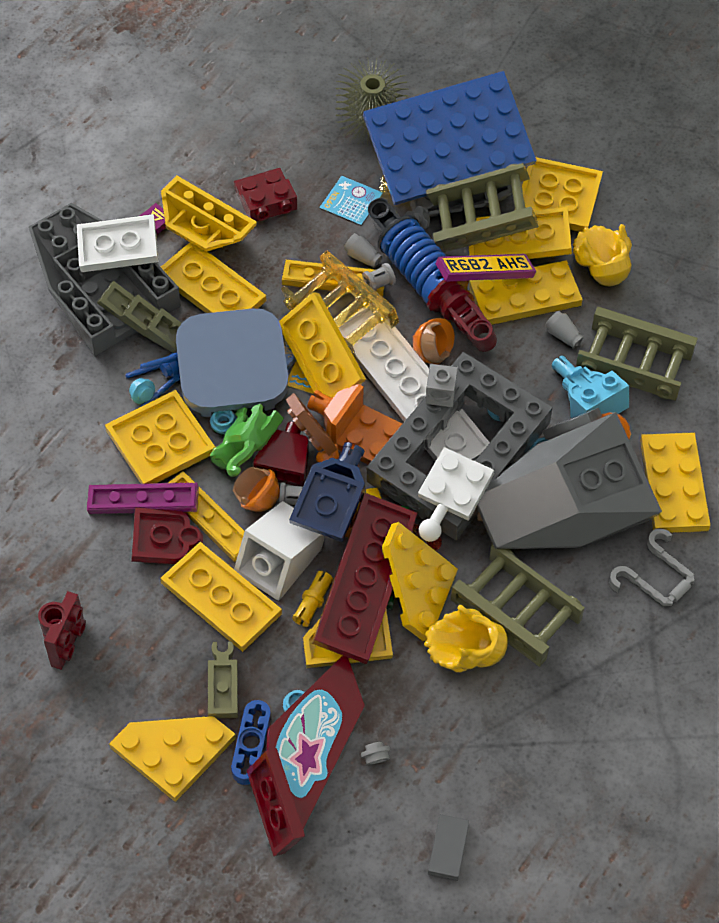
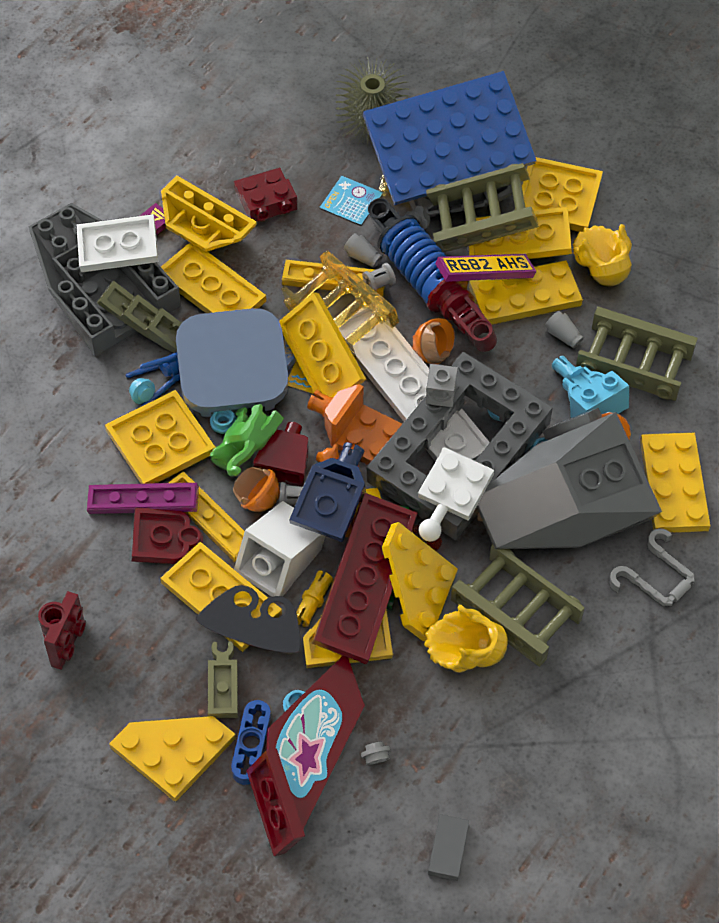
dark orange plate [286,393,337,456] -> none
none -> black piece [196,585,300,653]

